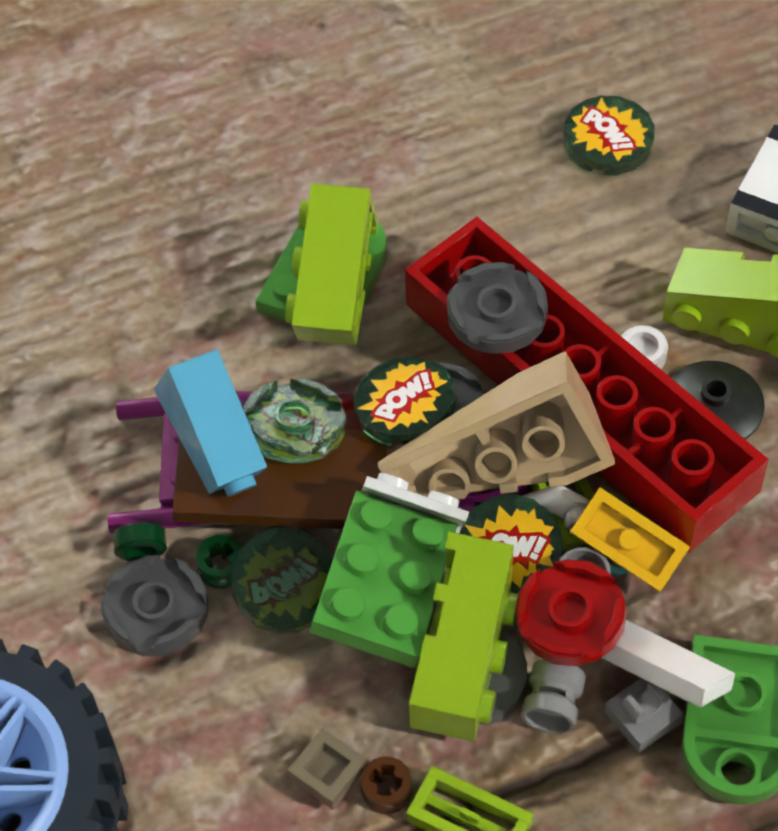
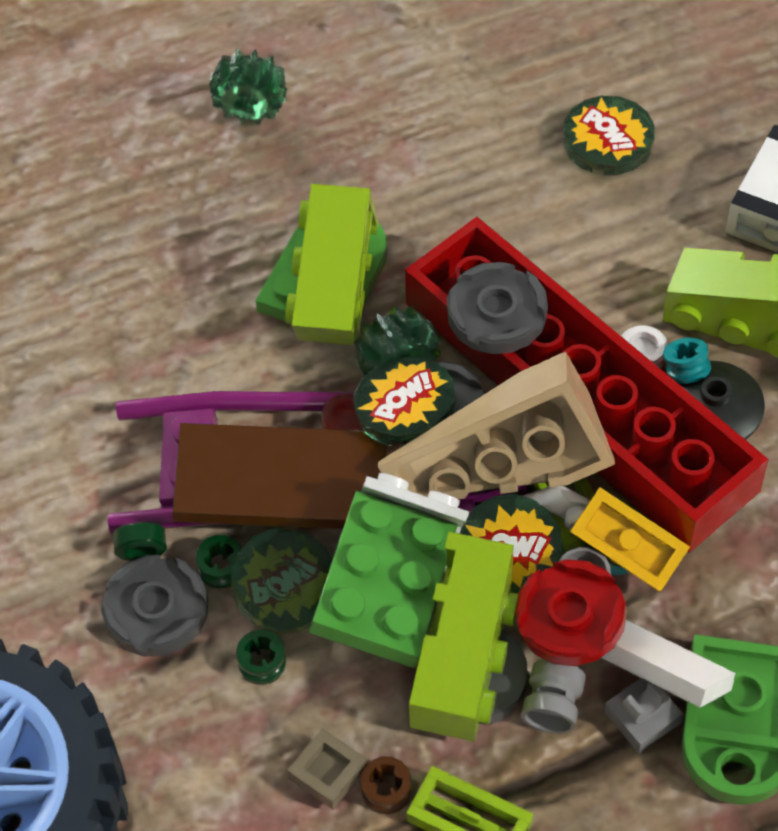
medium azure slope [154,349,267,497] -> none
clear green tile [243,378,346,463] -> none
none -> clear green gear [209,48,287,125]
none -> dark green bush [236,629,287,685]
none -> clear green gear [353,306,441,382]
none -> teal bush [663,338,711,384]

